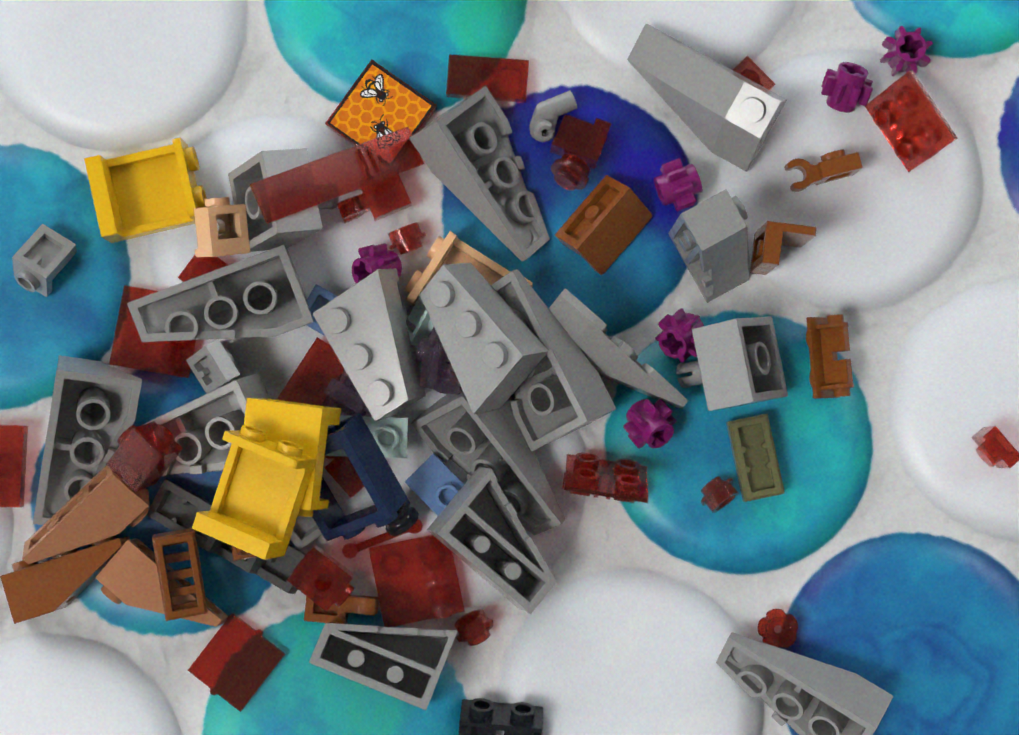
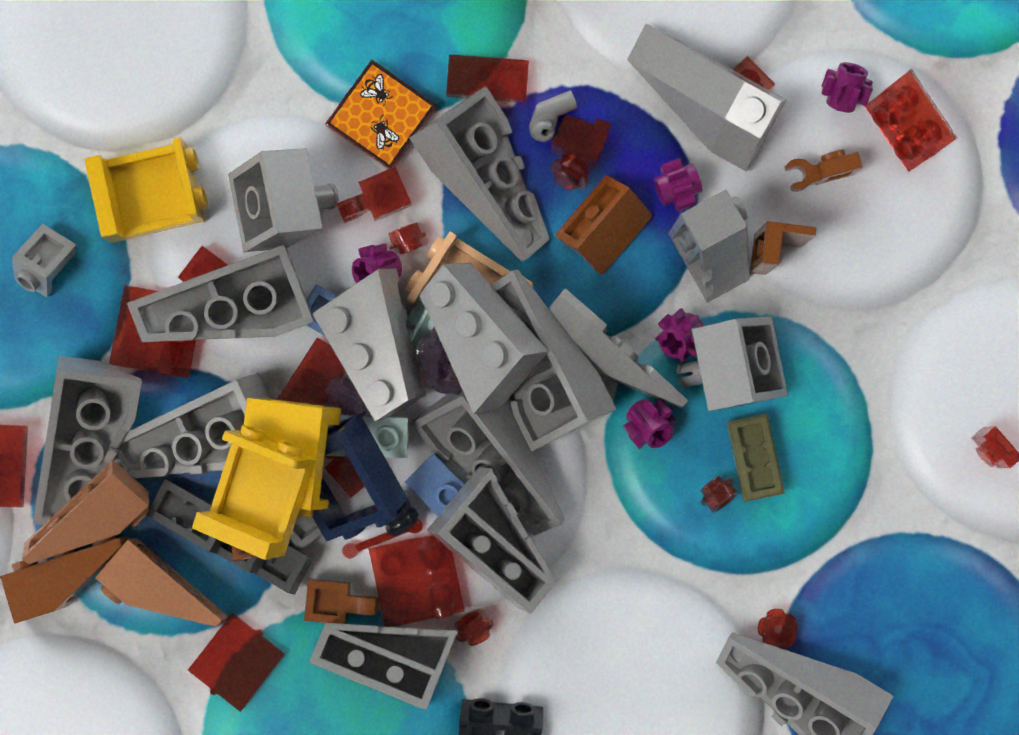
clear red brick [106,421,183,492] -> none
dark orange slope [152,528,208,621] -> none
light grey bracket [186,339,240,394] -> none
light nougat brick [194,197,250,257] -> none
clear red piece [250,126,424,224] -> none
clear red brick [287,543,355,612] -> none
clear red hinge [562,452,648,503] -> none
dark orange hinge [806,314,854,399] -> none
magenta gear [880,26,933,78] -> none

